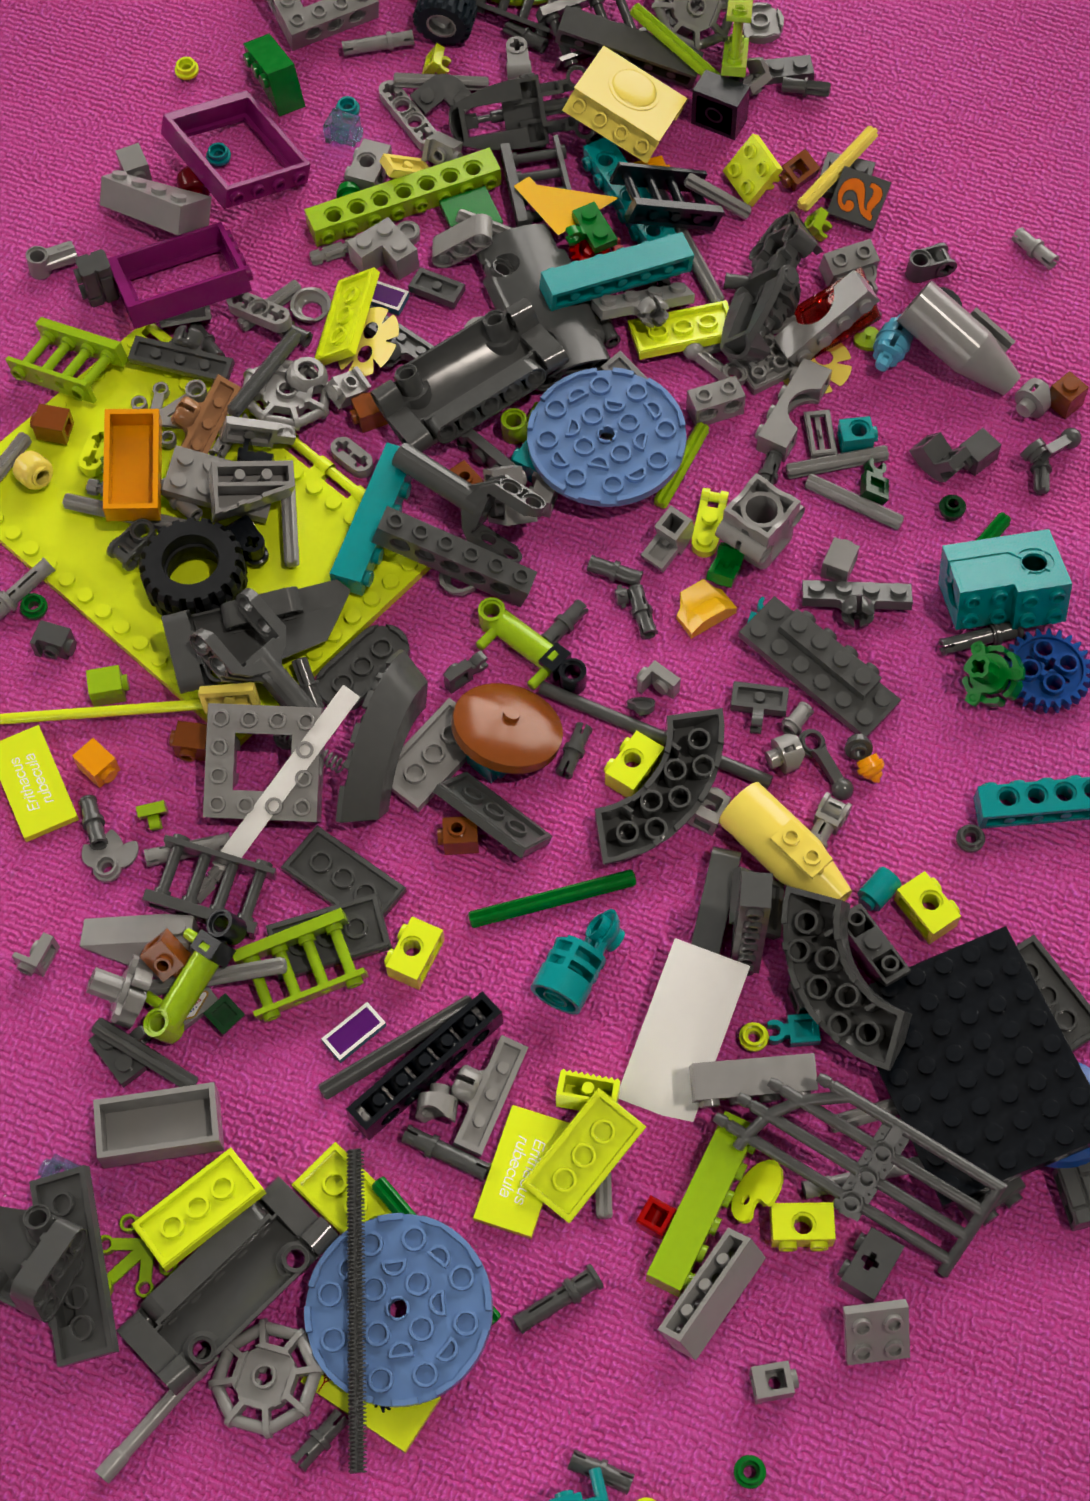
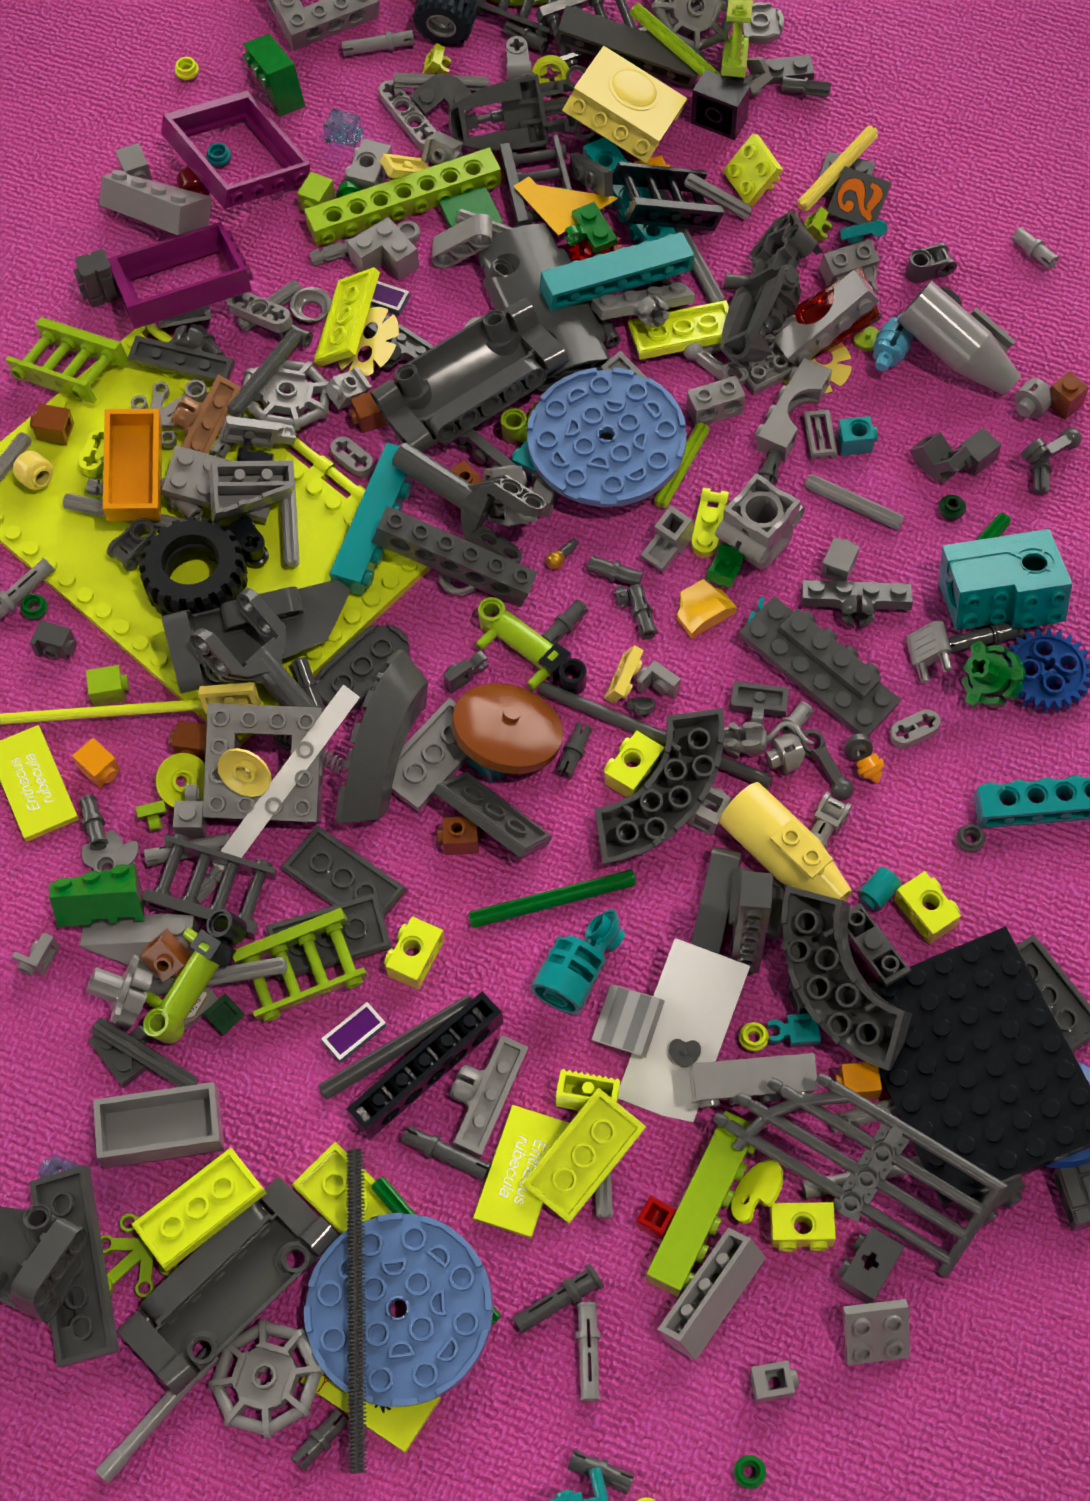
light grey piece [26,241,78,280] -> none
light grey piece [286,357,328,392] -> none
teal plate [336,96,360,120] -> none
dark grey plate [408,267,465,309] -> none
light grey piece [415,1083,458,1123] -> none
dark orange brick [779,149,820,191] -> none
light grey axle [786,445,889,479] -> none
dark green plate [860,458,889,505] -> none
none -> green wedge [49,864,145,927]
none -> neon yellow dish [156,753,205,808]
none -> light grey brick [173,784,208,840]
none -> light yellow dish [217,748,272,797]
none -> lime brick [297,172,335,212]
none -> neon yellow gear [532,55,569,95]
none -> piece [546,538,579,570]
none -> dark grey plate [570,152,613,197]
none -> light grey pin [576,1302,601,1402]
none -> light grey tile [592,984,665,1058]
none -> light yellow plate [604,645,644,704]
none -> dark grey piece [669,1039,701,1068]
none -> light grey animal [723,721,814,759]
none -> light orange brick [835,1062,882,1100]
none -> teal plate [840,220,887,243]
none -> light grey beam [890,709,941,749]
none -> light grey piece [906,621,952,684]

